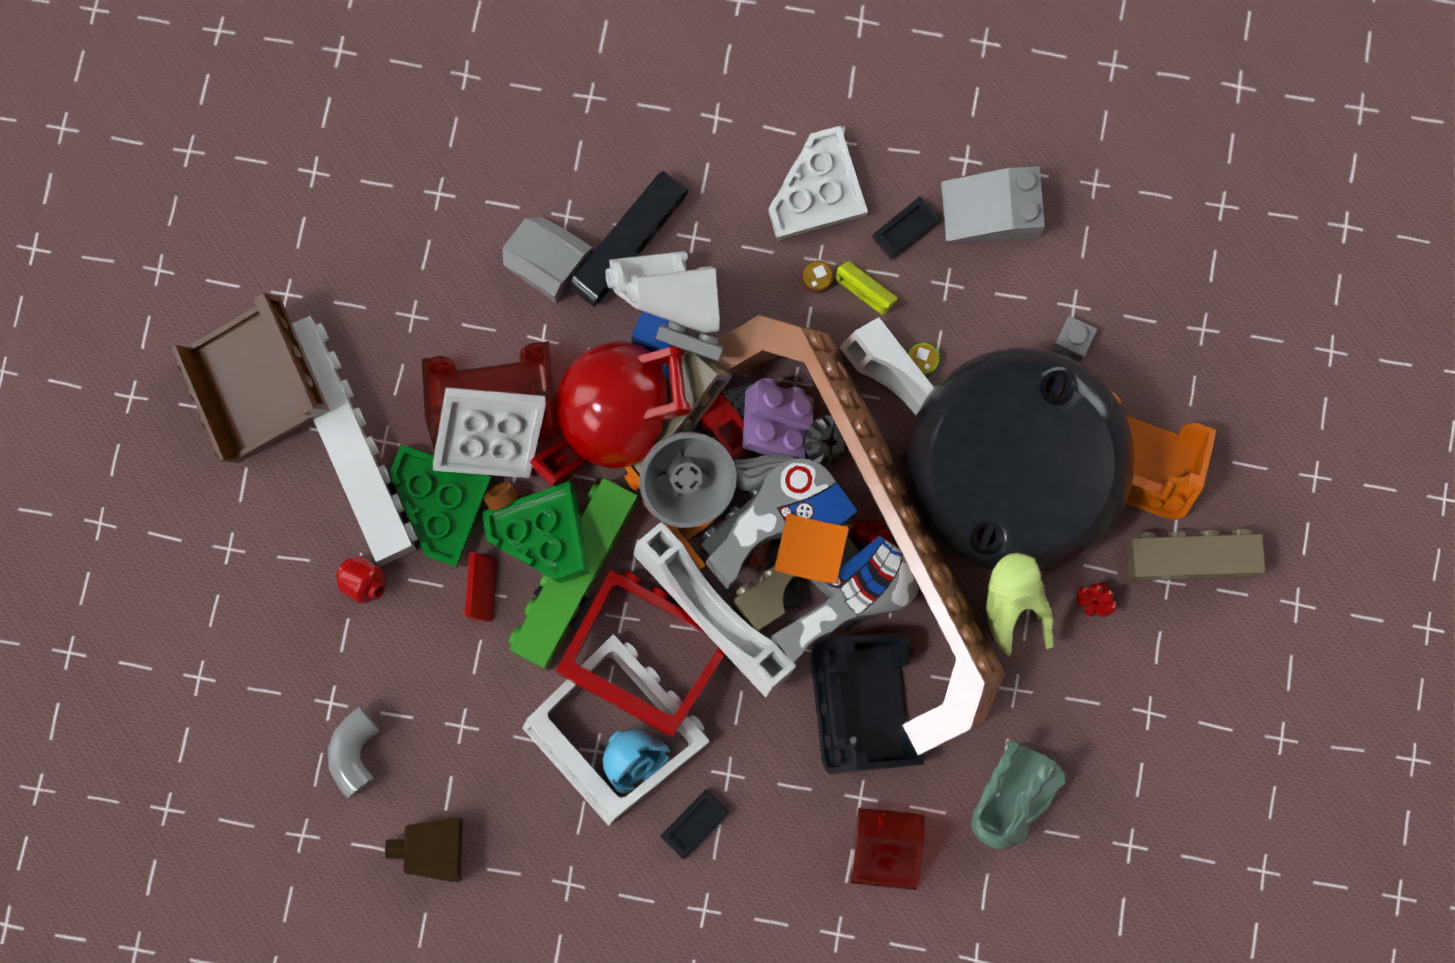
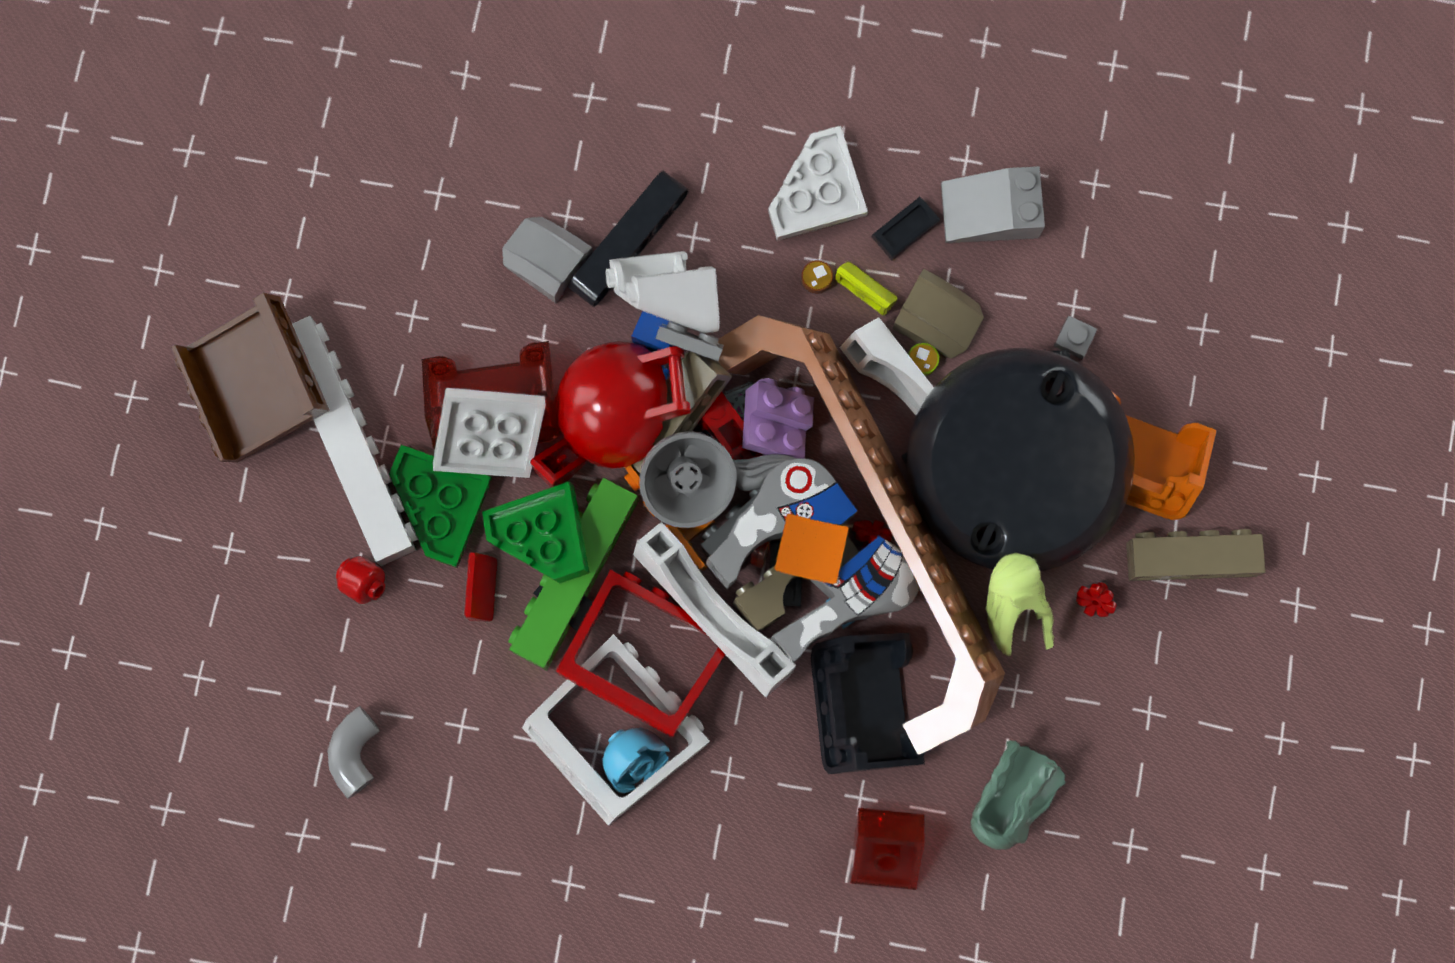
dark brown torso [385,817,463,882] -> none
dark orange tile [484,482,518,510] -> none
black tile [660,789,729,860] -> none
dark grey gear [805,415,846,467] -> none
none -> dark tan slope [892,269,984,359]

